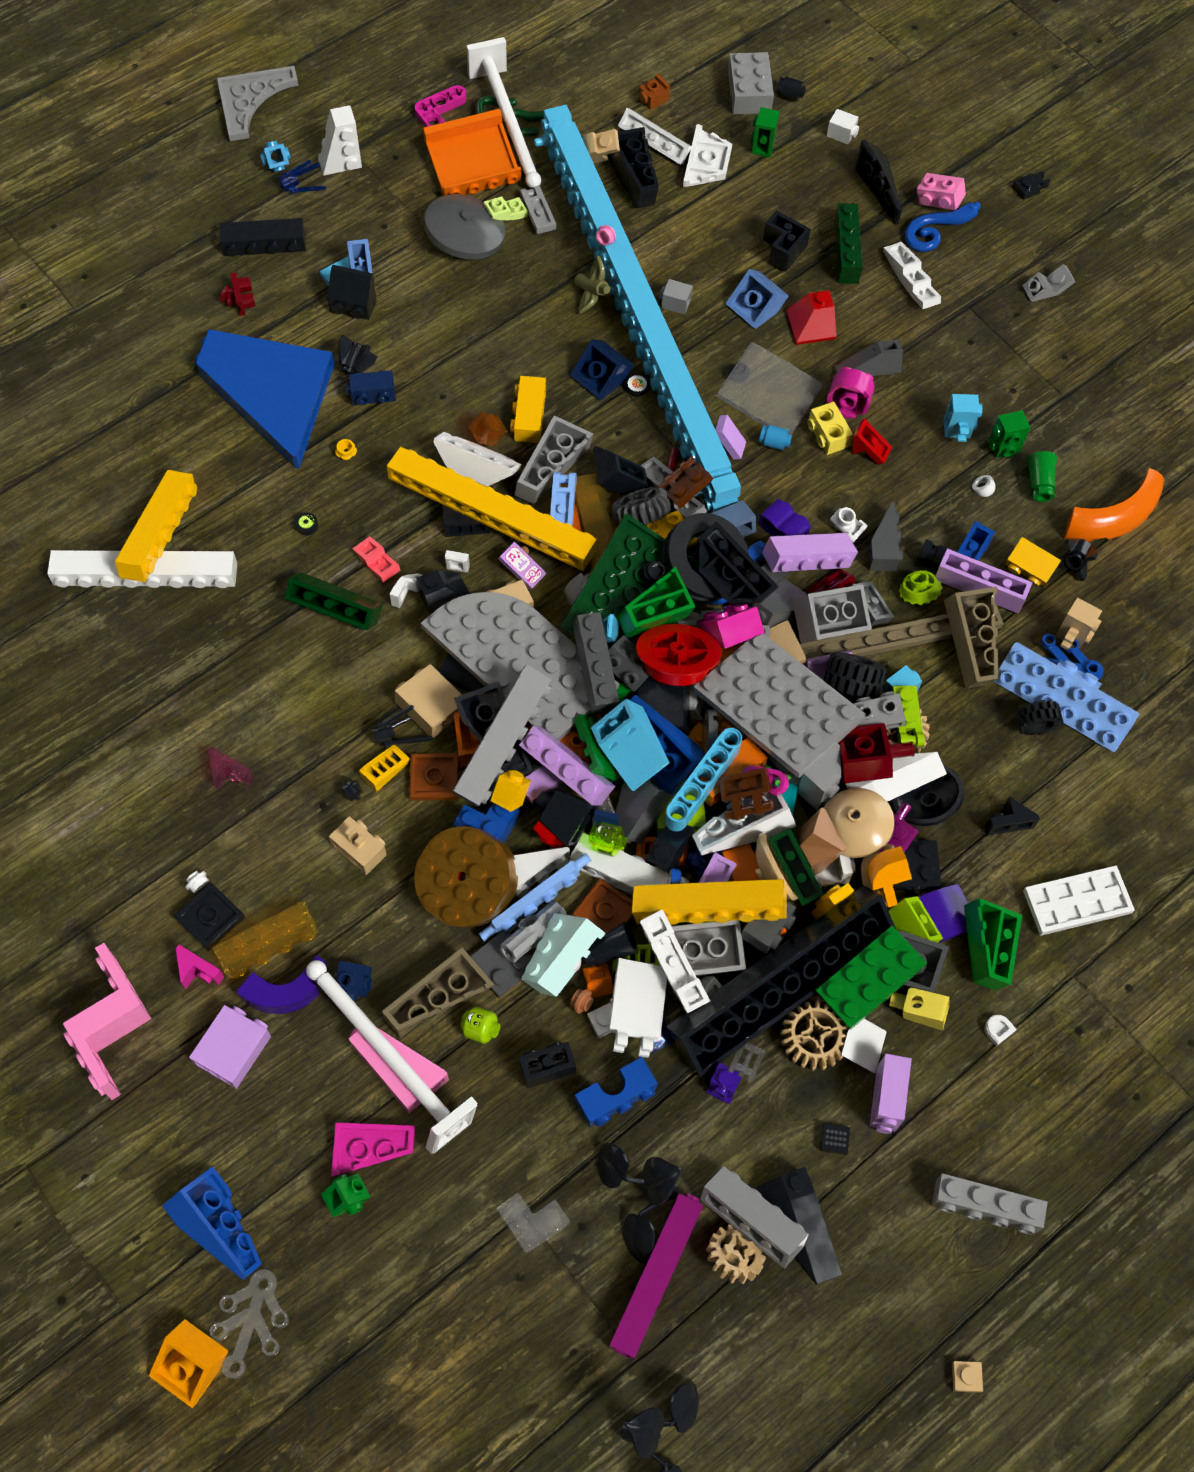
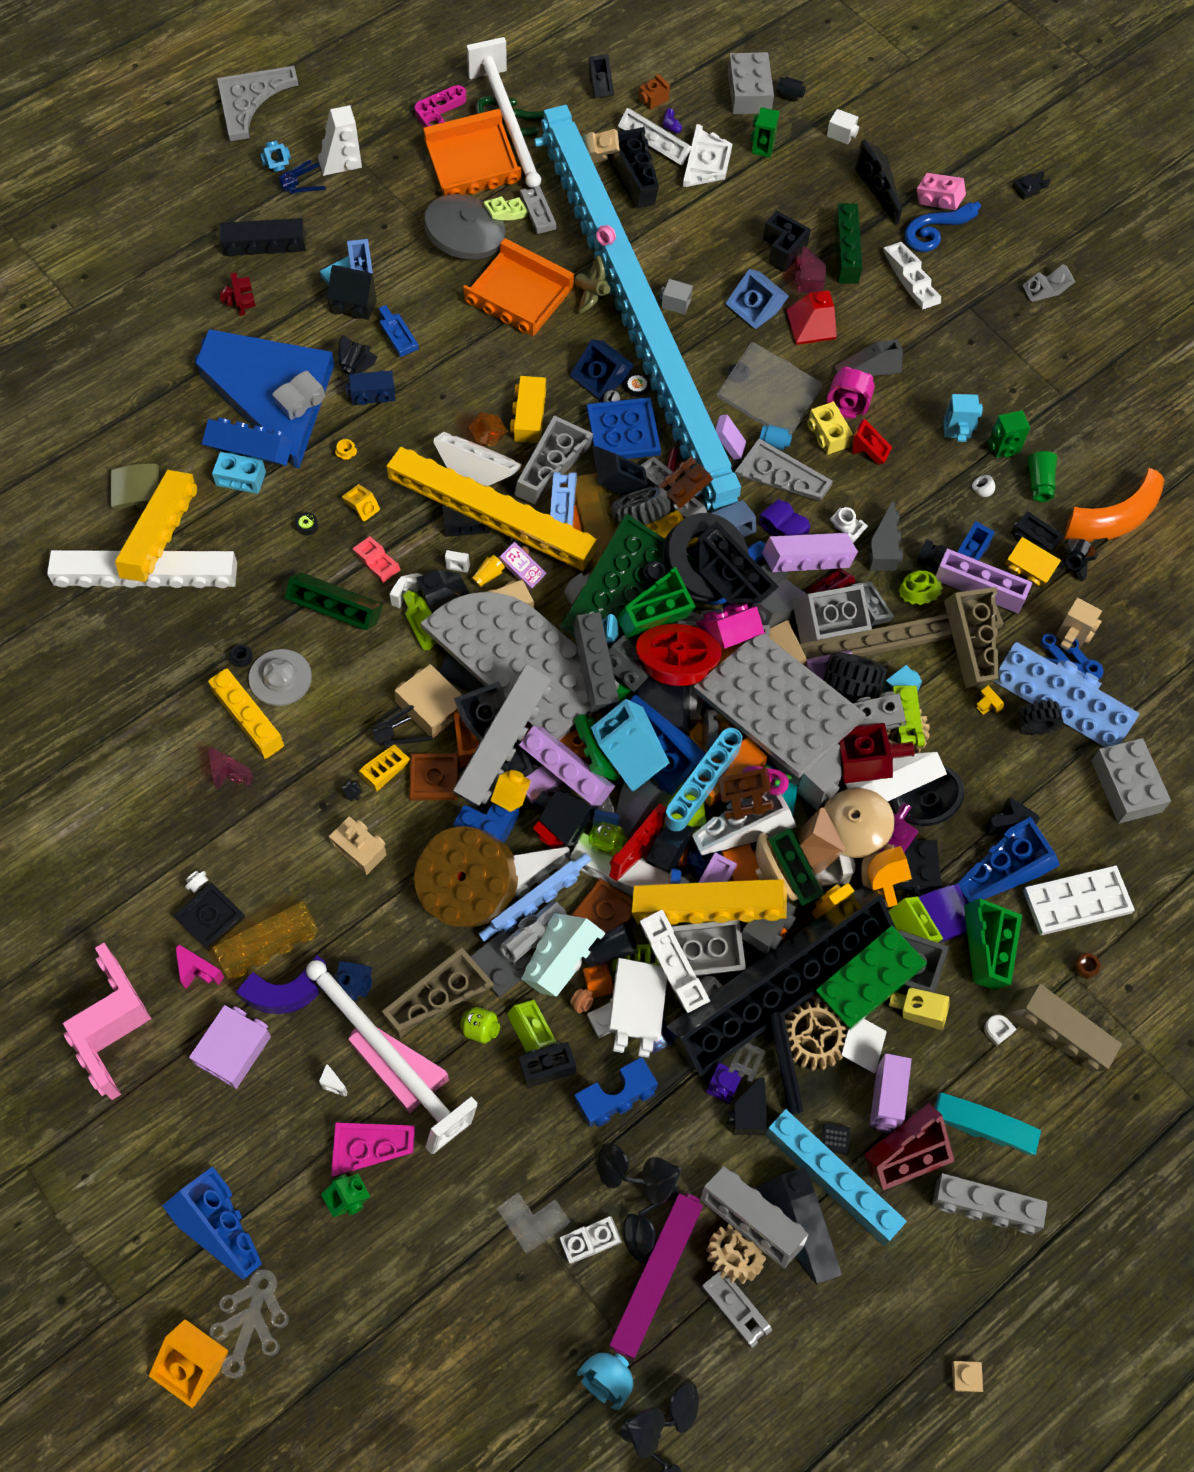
none -> olive slope [111,464,159,511]
none -> blue brick [202,417,293,466]
none -> yellow brick [208,668,284,759]
none -> medium azure brick [212,452,266,494]
none -> black plate [229,645,253,667]
none -> light grey hat [249,649,312,706]
none -> light grey brick [272,371,325,420]
none -> white slope [319,1065,348,1097]
none -> yellow bracket [342,484,380,521]
none -> blue hinge [379,305,419,357]
none -> lime hinge [403,590,437,650]
none -> orange panel [463,238,574,337]
none -> yellow cone [472,555,505,588]
none -> lime slope [507,999,557,1052]
none -> white slope [560,1216,622,1264]
none -> medium azure cylinder [577,1353,633,1410]
none -> blue plate [587,397,661,459]
none -> black slope [589,54,614,99]
none -> light grey hinge [603,390,620,402]
none -> red wing [609,803,667,881]
none -> dark purple arm [663,108,682,134]
none -> light grey plate [702,1271,772,1349]
none -> black slope [728,1078,767,1135]
none -> light grey wing [735,439,833,502]
none -> medium azure brick [765,1109,907,1246]
none -> black axle [769,1011,803,1115]
none -> clear pink slope [795,247,826,293]
none -> dark red wedge [865,1103,955,1191]
none -> teal slope [935,1092,1041,1156]
none -> blue wedge [958,816,1060,903]
none -> yellow tile [977,685,1004,715]
none -> dark tan wedge [1003,984,1122,1072]
none -> black bracket [1011,511,1065,554]
none -> reddish brown tile [1074,952,1101,979]
none -> light grey brick [1091,738,1171,824]

